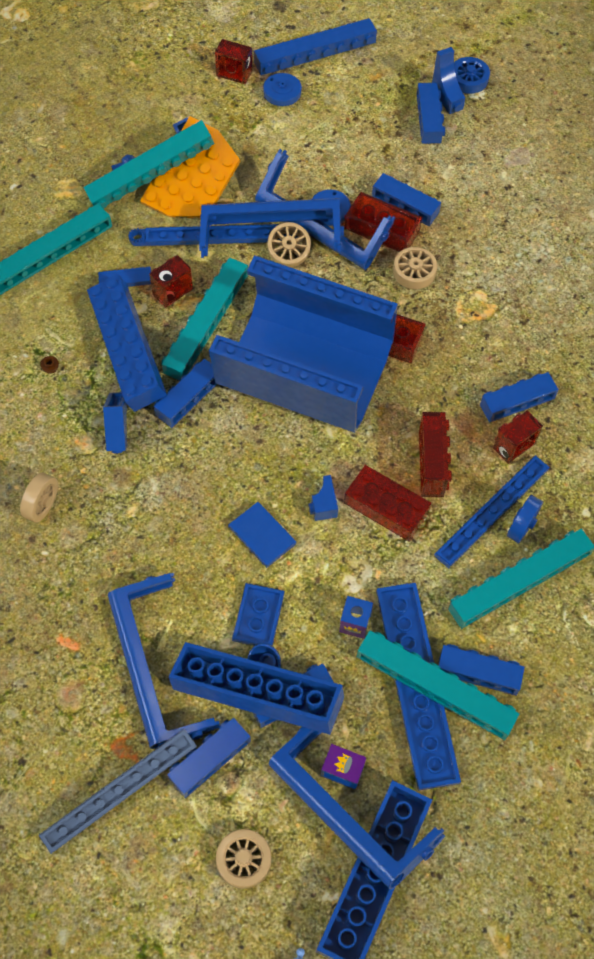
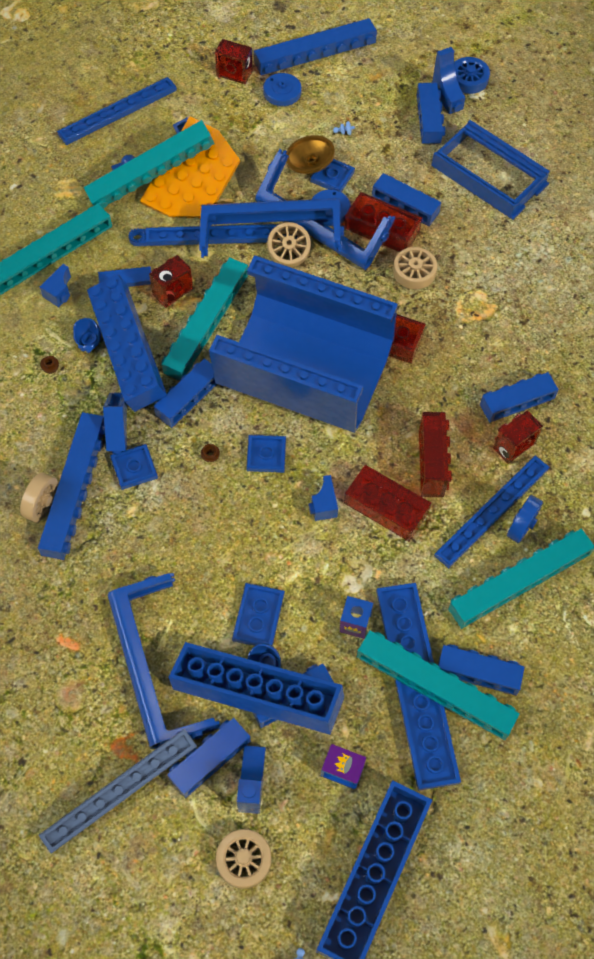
blue tile [228,502,296,568] -> none
blue piece [269,727,445,890] -> none
none -> blue brick [38,412,105,560]
none -> blue arch [40,264,71,308]
none -> blue tile [57,77,177,145]
none -> blue hair [73,318,101,353]
none -> blue tile [110,444,158,490]
none -> reddish brown plate [201,444,220,462]
none -> blue arch [237,745,266,814]
none -> blue tile [247,435,286,473]
none -> pearl gold dish [286,135,335,174]
none -> blue tile [310,159,355,192]
none -> light blue hair [333,121,355,135]
none -> blue piece [431,120,550,220]

